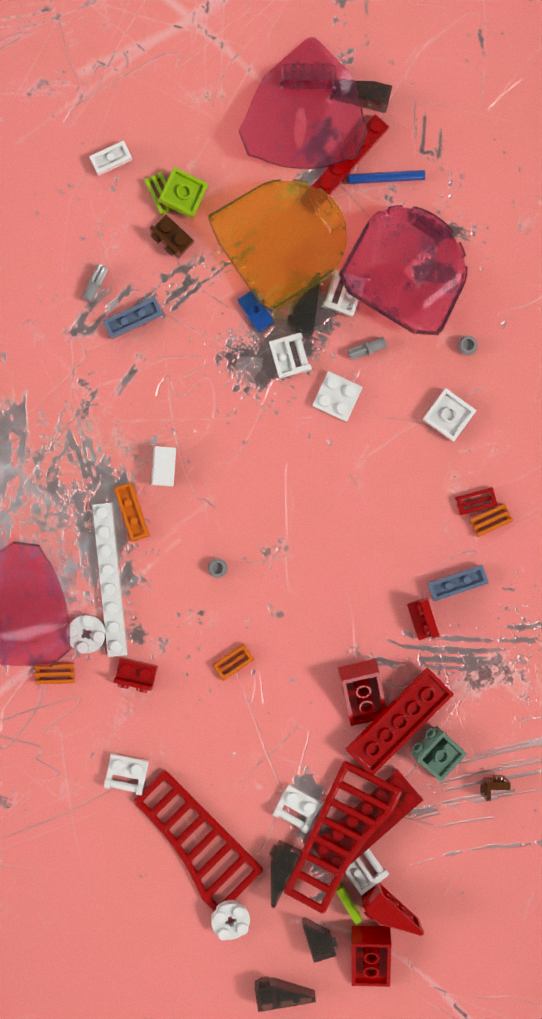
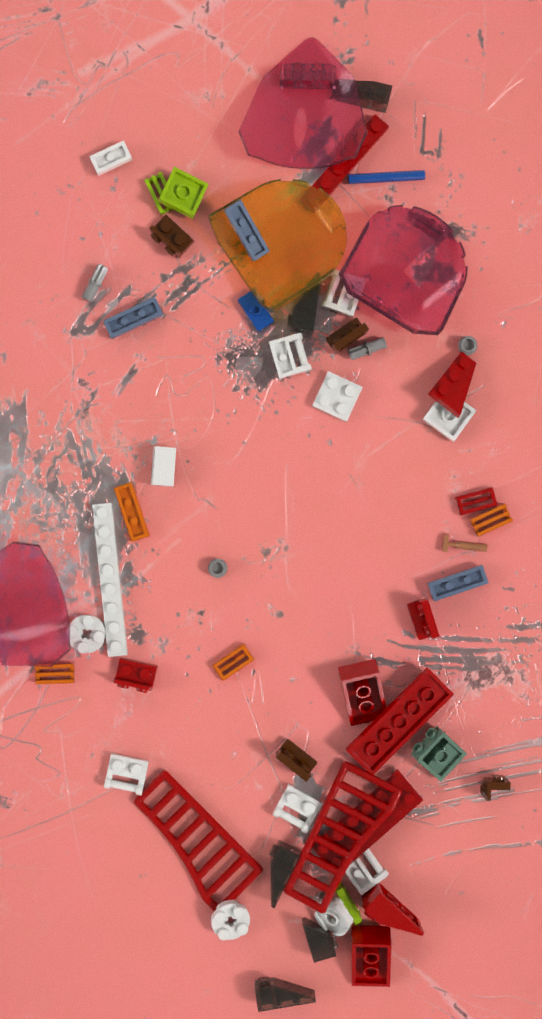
none -> sand blue plate [223,200,270,261]
none -> reddish brown bracket [276,739,317,782]
none -> white plate [315,897,354,936]
none -> reddish brown bracket [326,318,369,354]
none -> red wing [428,351,476,418]
none -> nougat piece [442,533,488,552]

